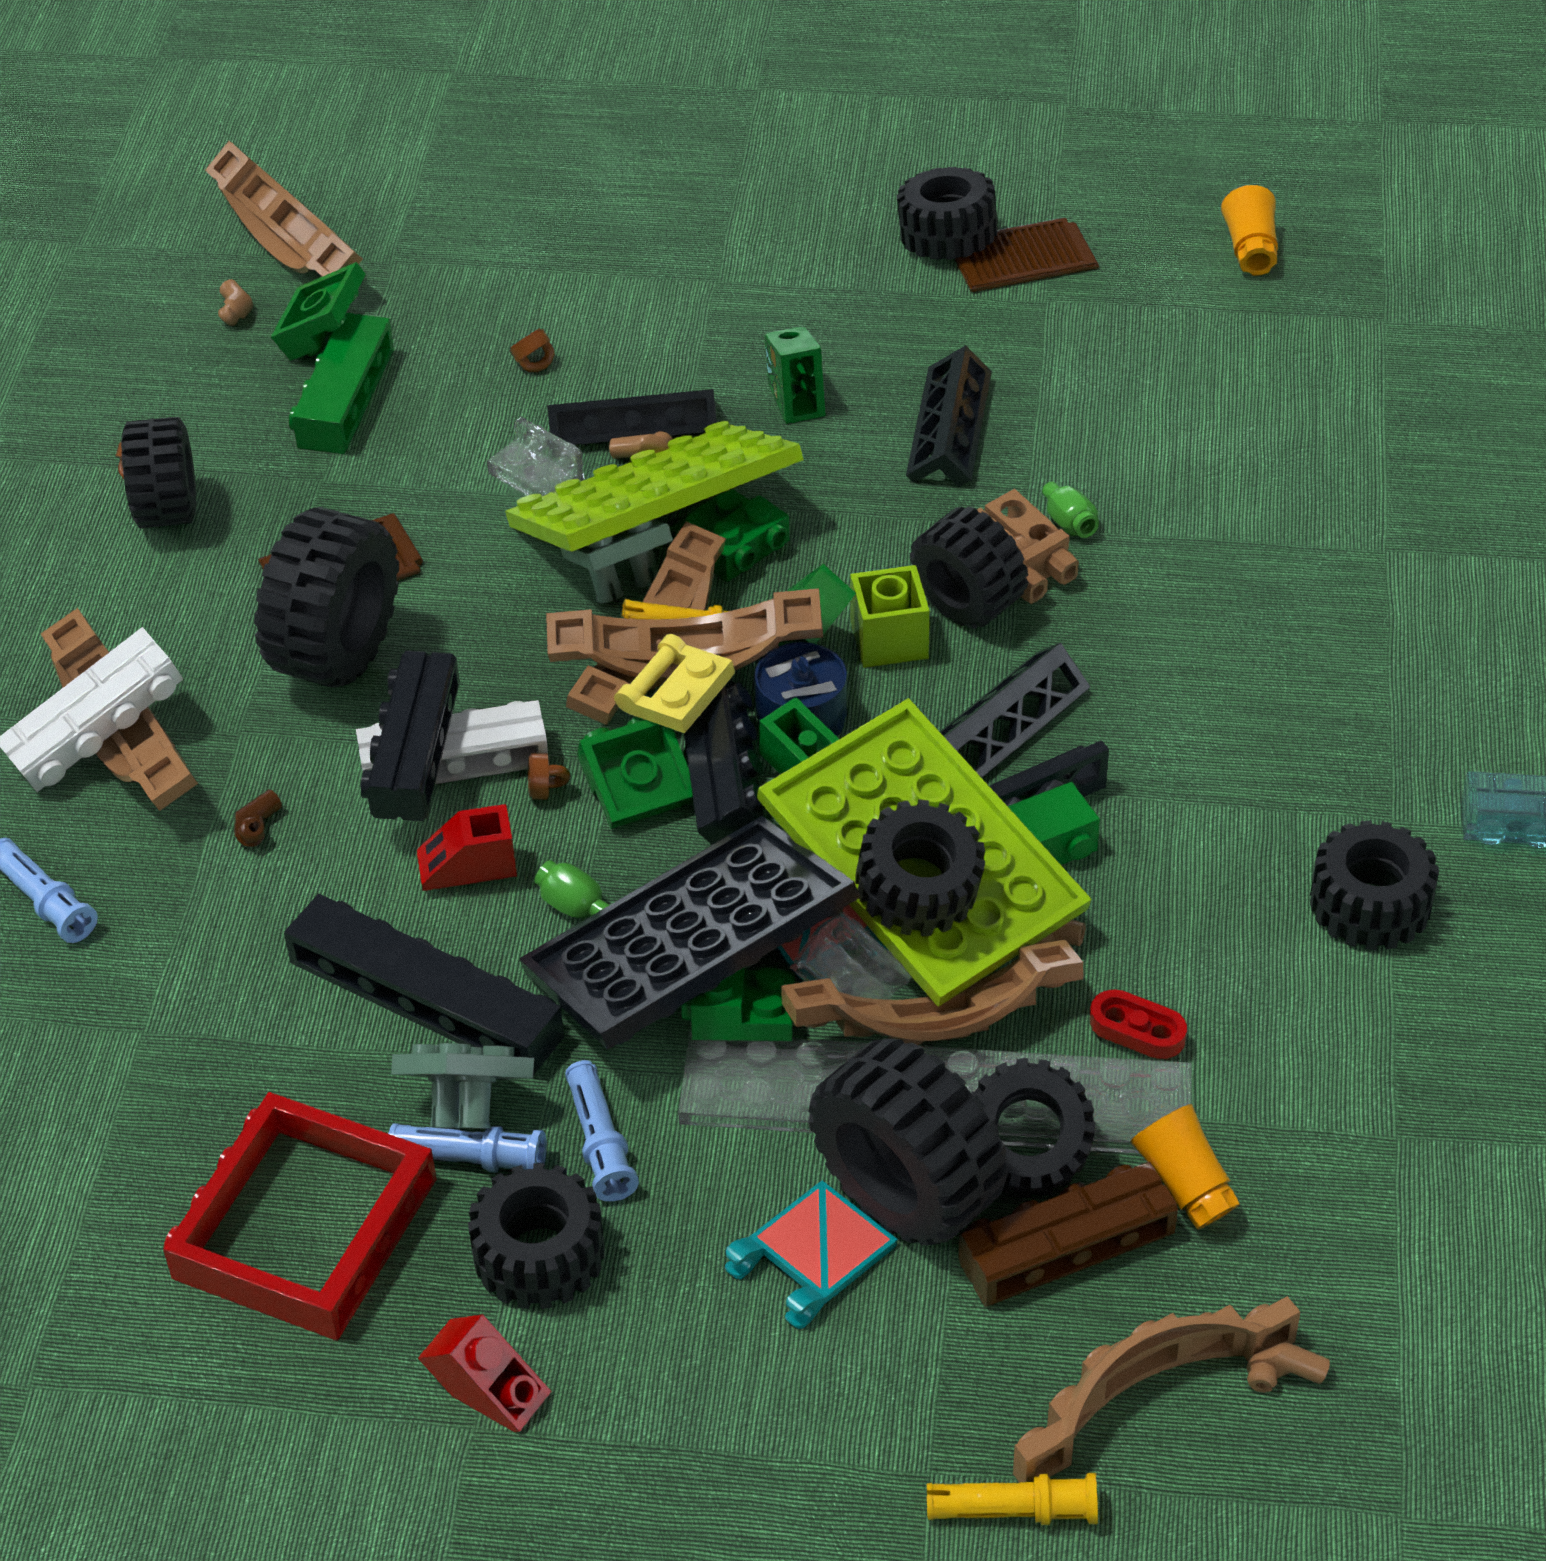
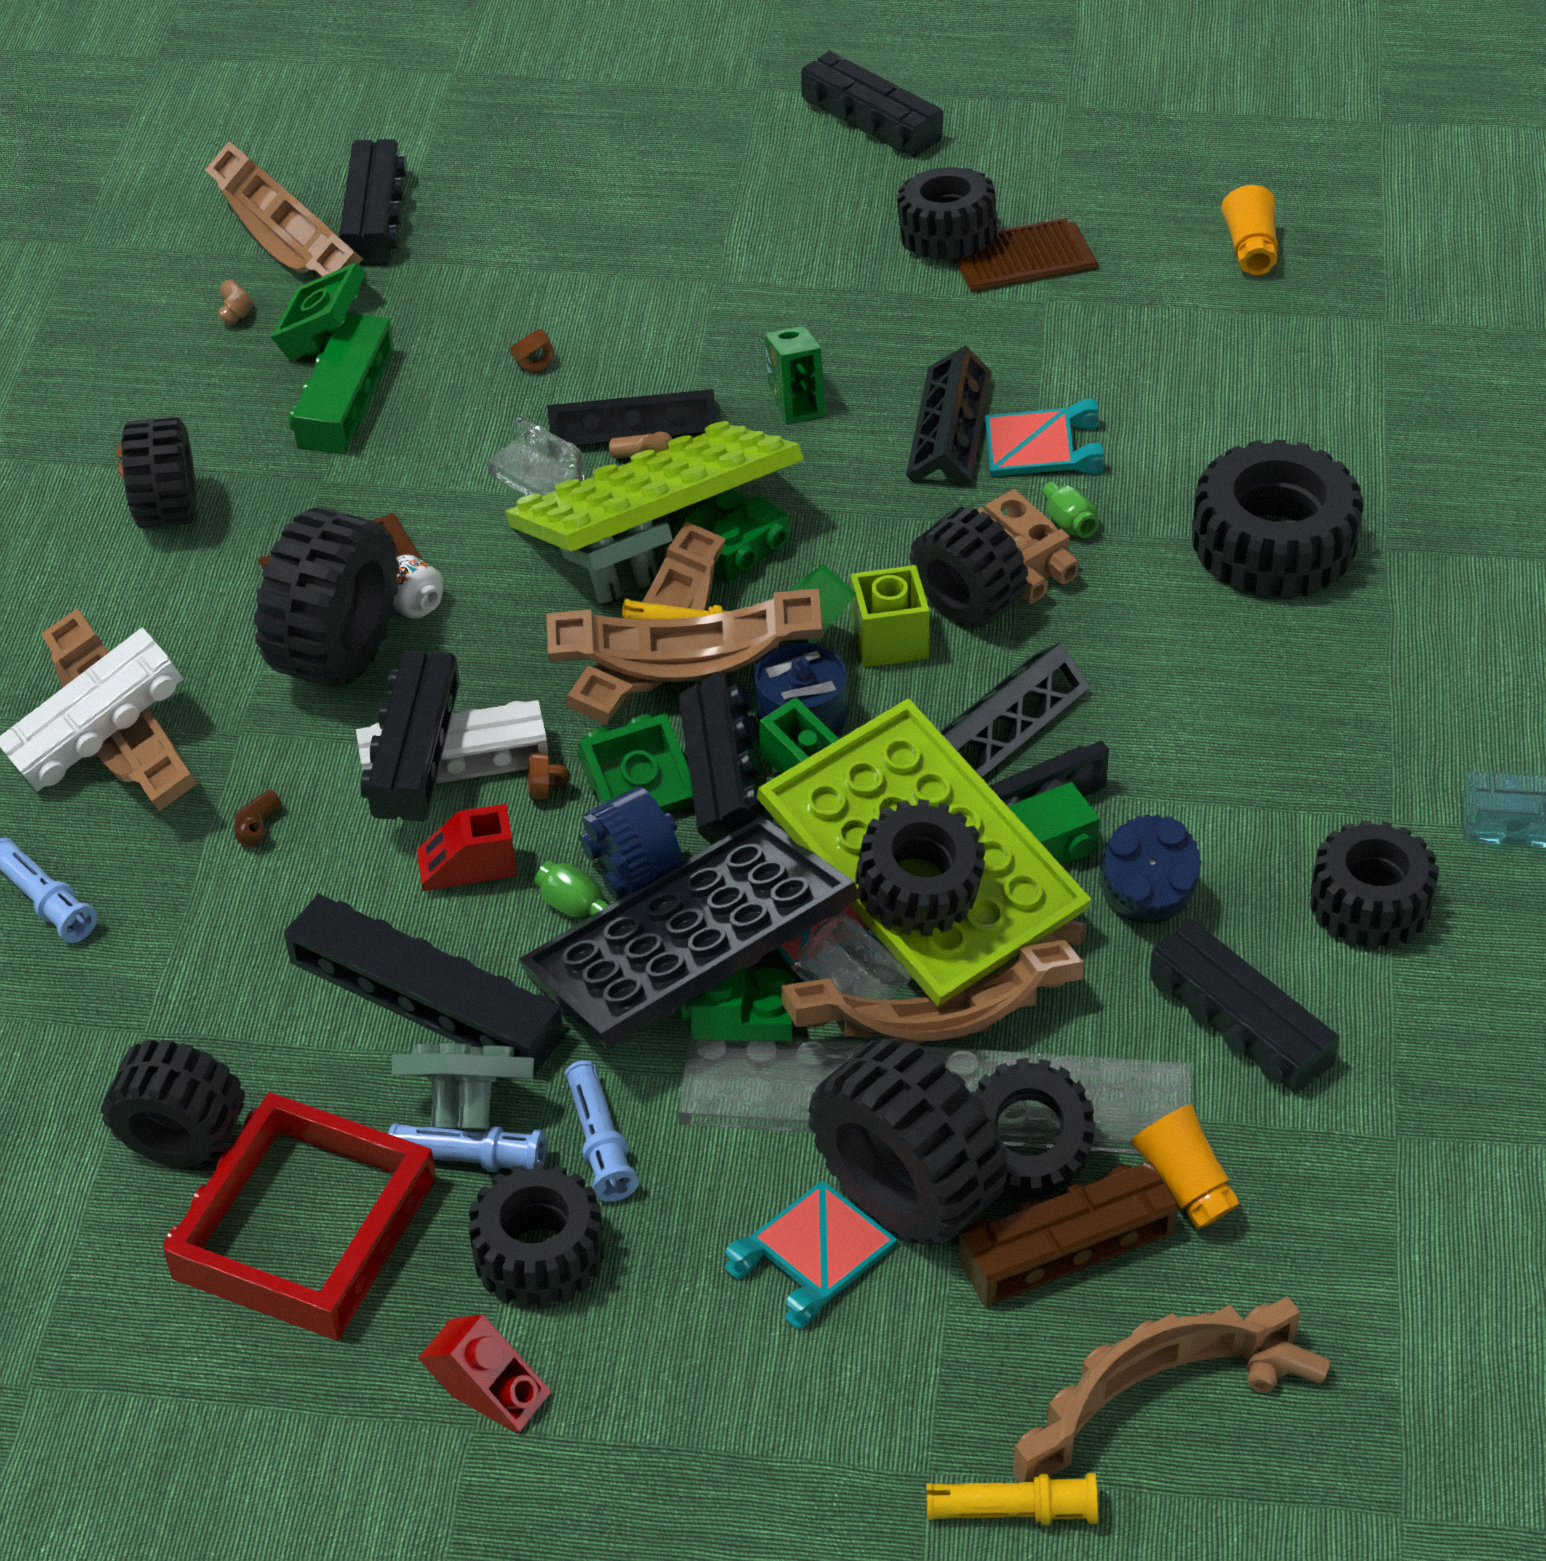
light yellow plate [614,634,735,733] -> none
red plate [1090,989,1187,1059] -> none
none -> black tyre [101,1039,245,1169]
none -> black brick [339,139,407,265]
none -> white head [393,555,444,619]
none -> dark blue piece [579,786,682,899]
none -> black brick [801,50,943,157]
none -> flag [985,398,1105,477]
none -> dark blue piece [1099,815,1202,923]
none -> black brick [1150,919,1340,1094]
none -> black tyre [1191,439,1363,599]

